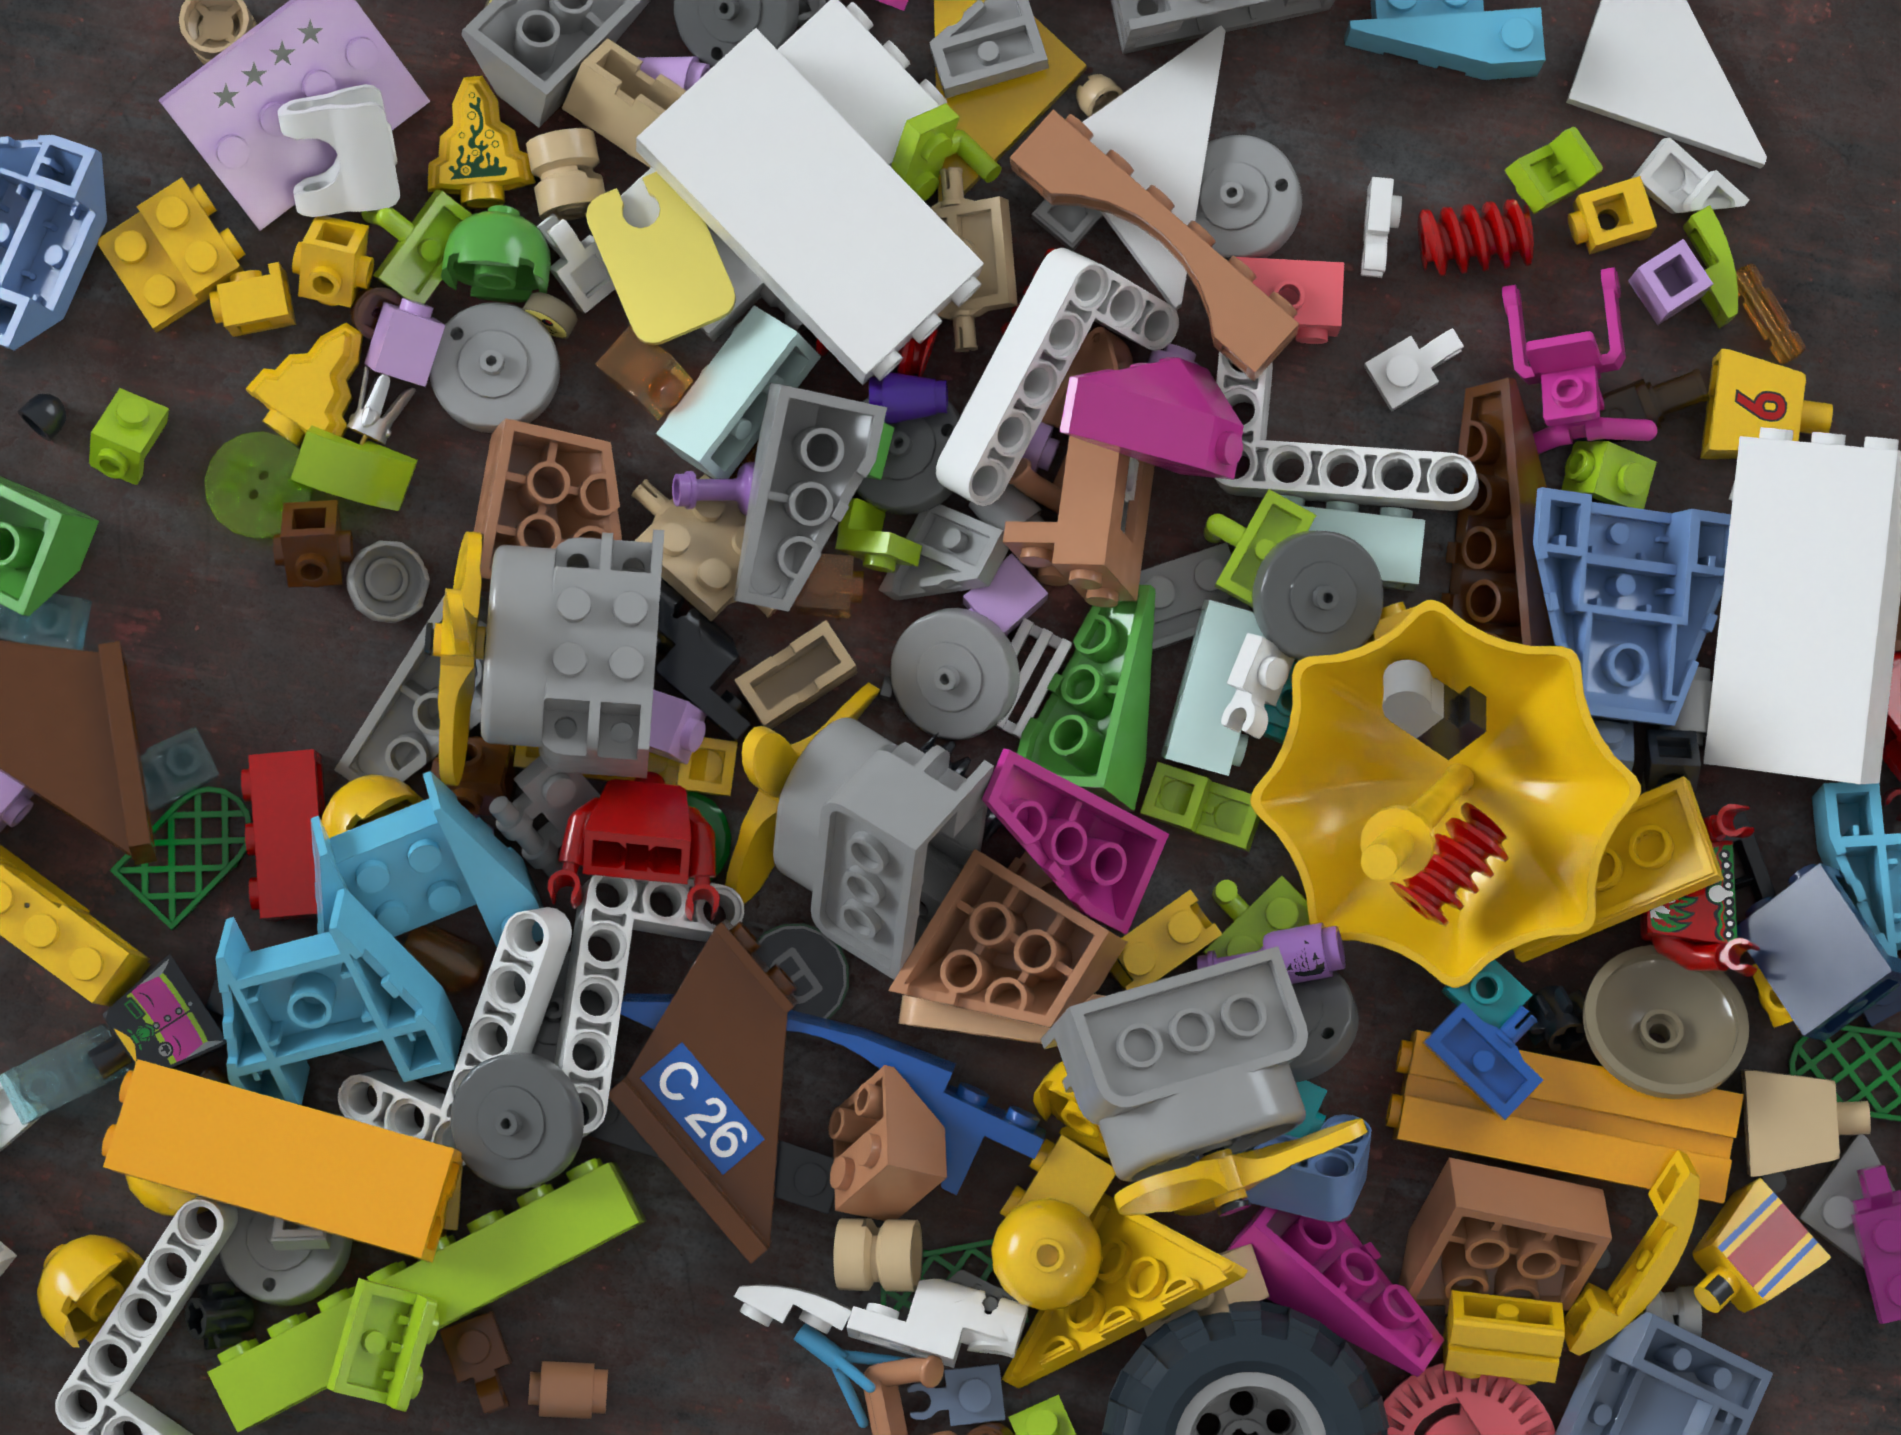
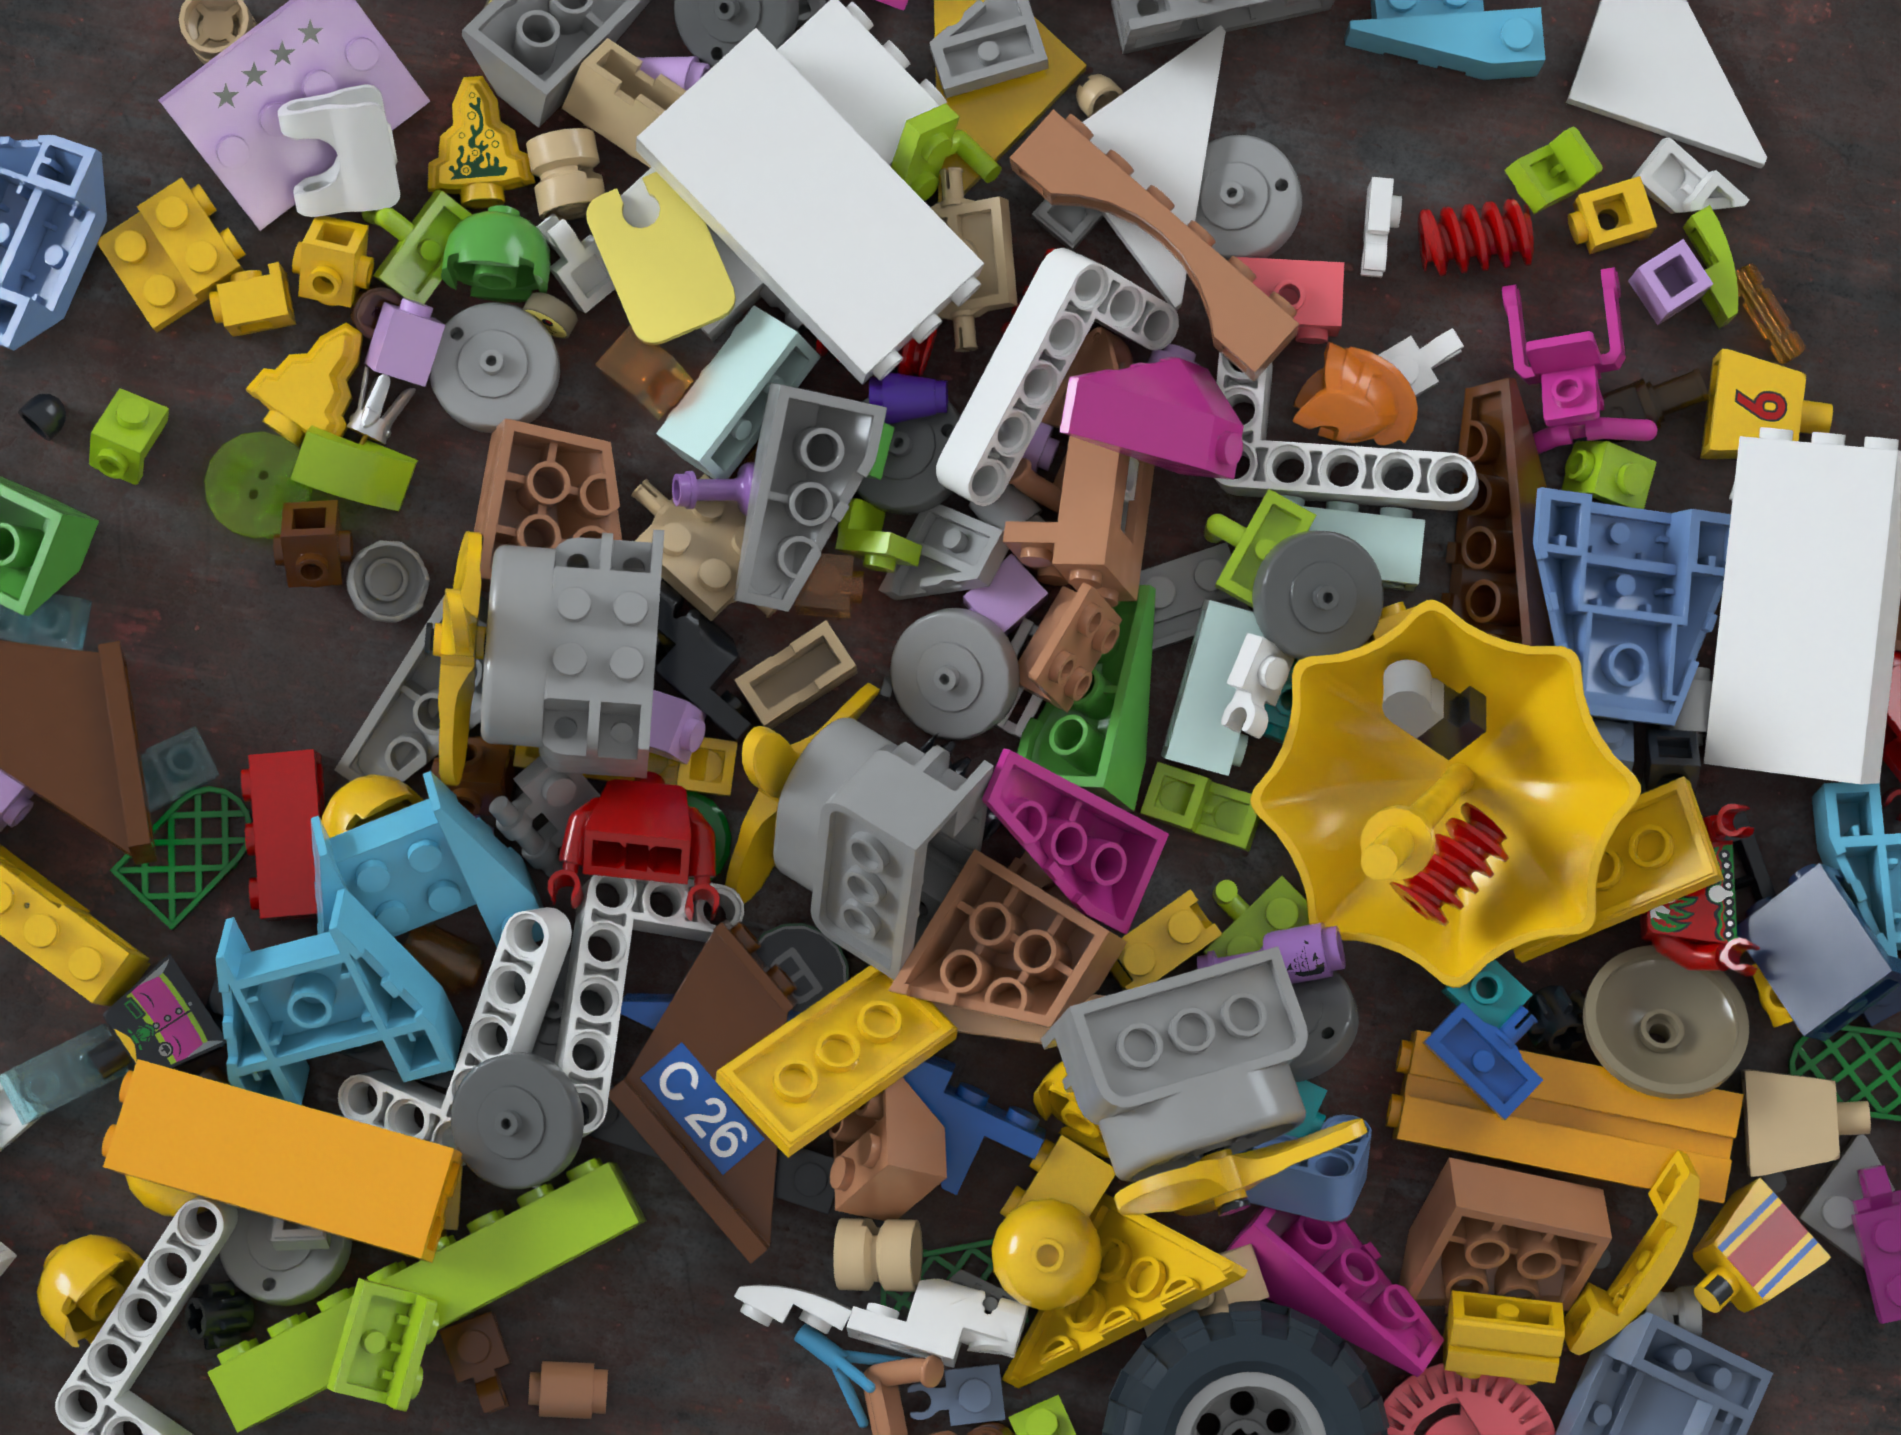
none -> yellow tile [715,965,958,1158]
none -> nougat bracket [1018,582,1123,713]
none -> orange helmet [1293,342,1418,445]

